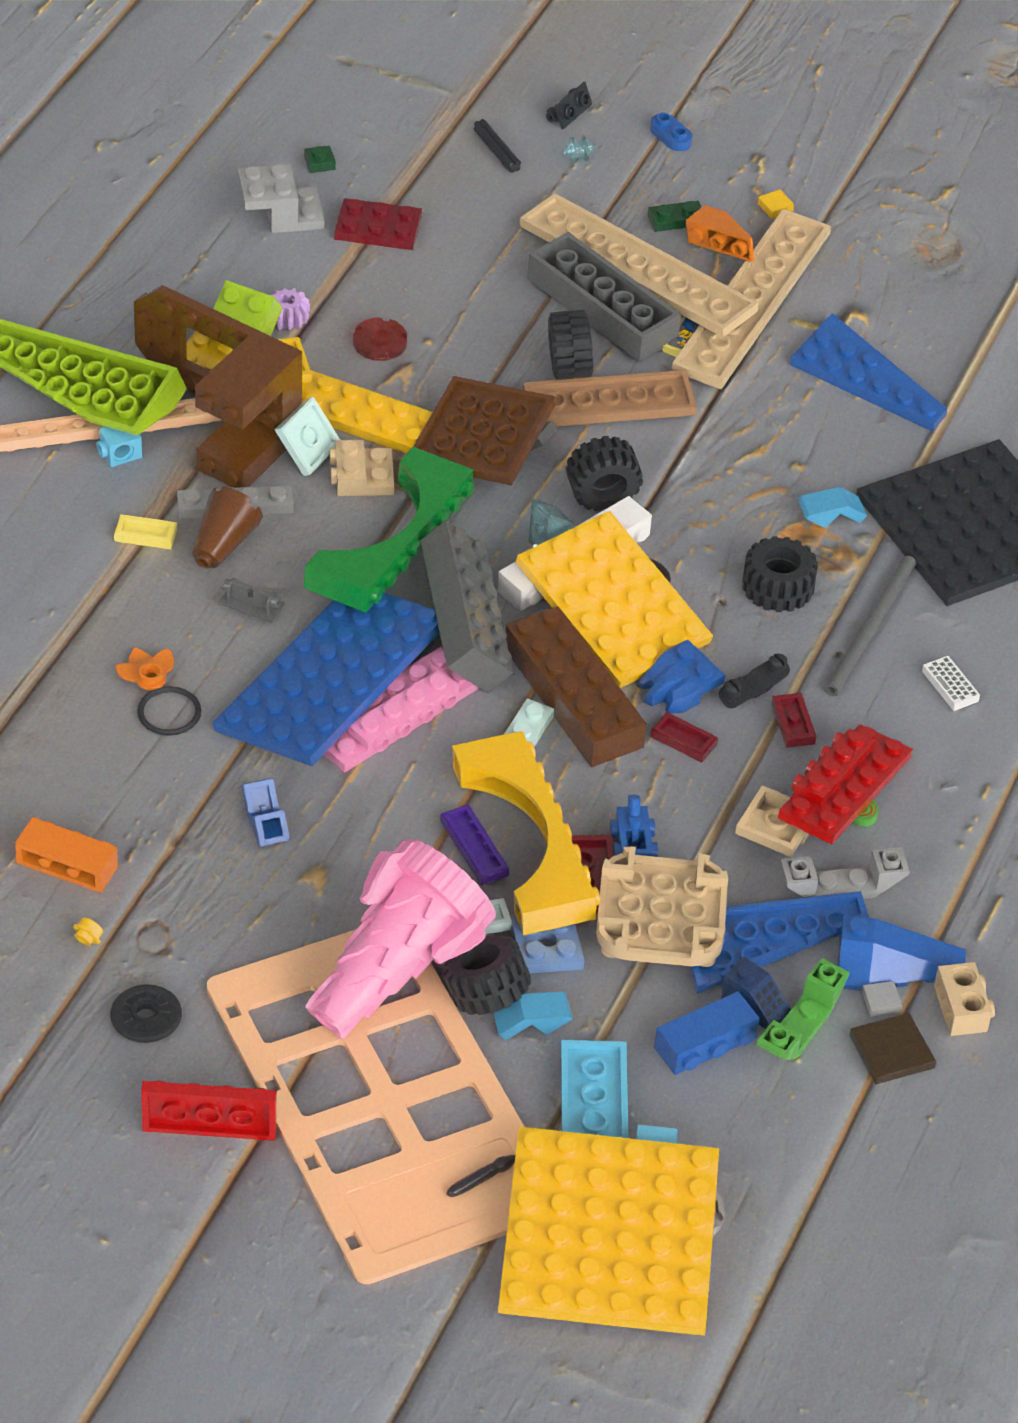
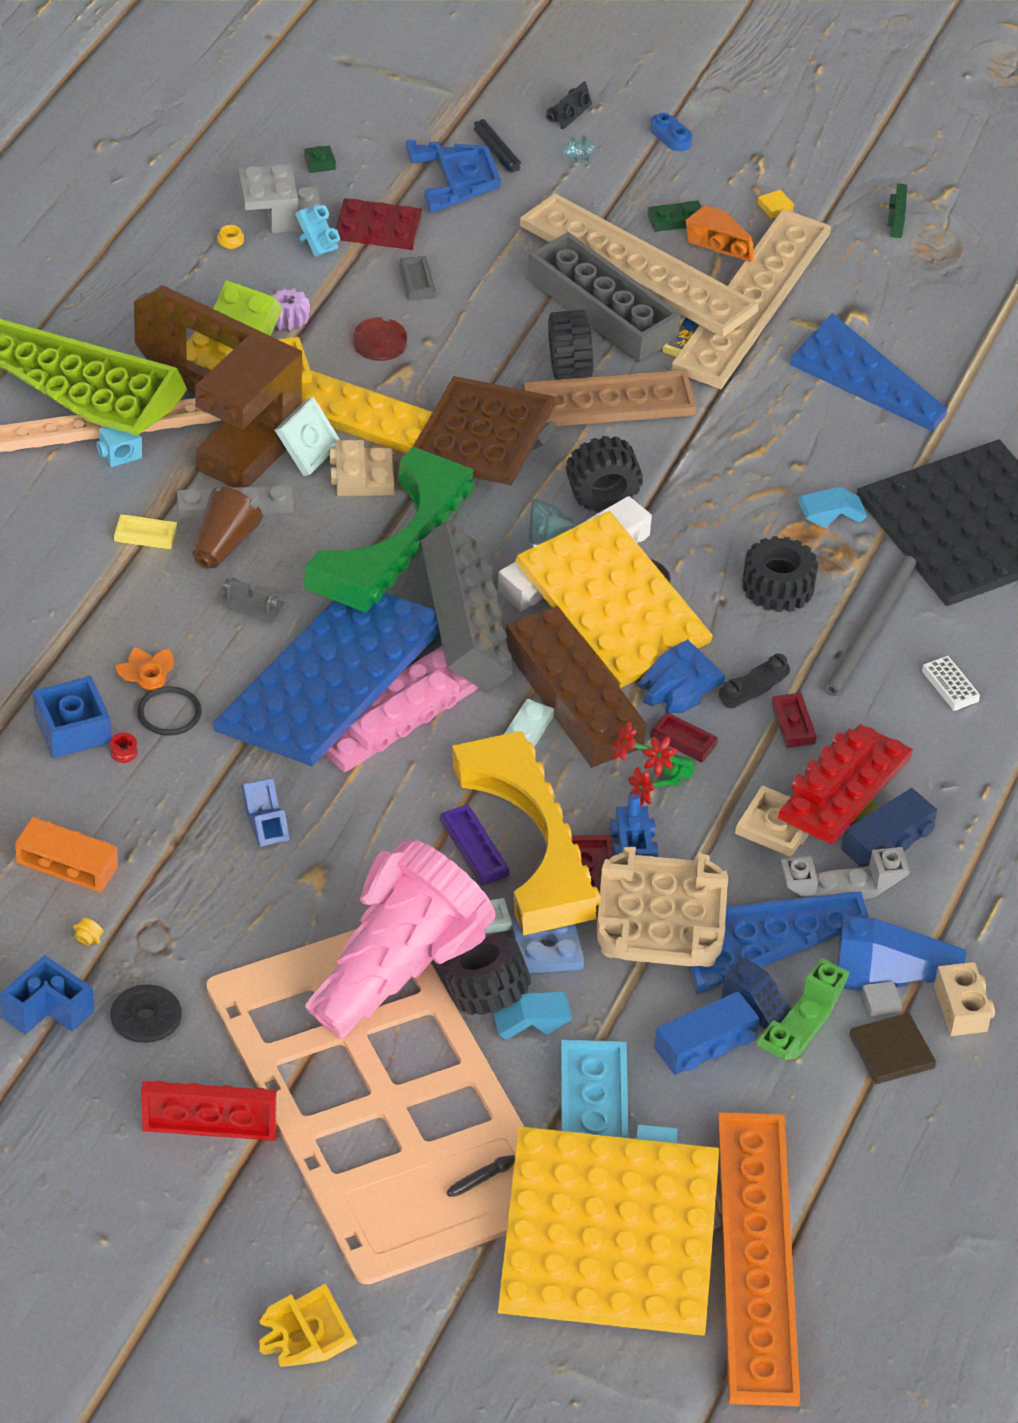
none -> blue brick [0,955,94,1035]
none -> blue brick [33,676,111,758]
none -> red bush [110,732,138,763]
none -> yellow plate [217,225,244,249]
none -> yellow plate [259,1283,357,1367]
none -> medium azure hips [295,205,341,257]
none -> dark grey tile [399,256,436,301]
none -> blue wing [406,140,501,213]
none -> red plant [612,722,695,806]
none -> orange plate [717,1112,800,1406]
none -> dark blue brick [841,788,937,867]
none -> dark green plate [887,183,908,238]

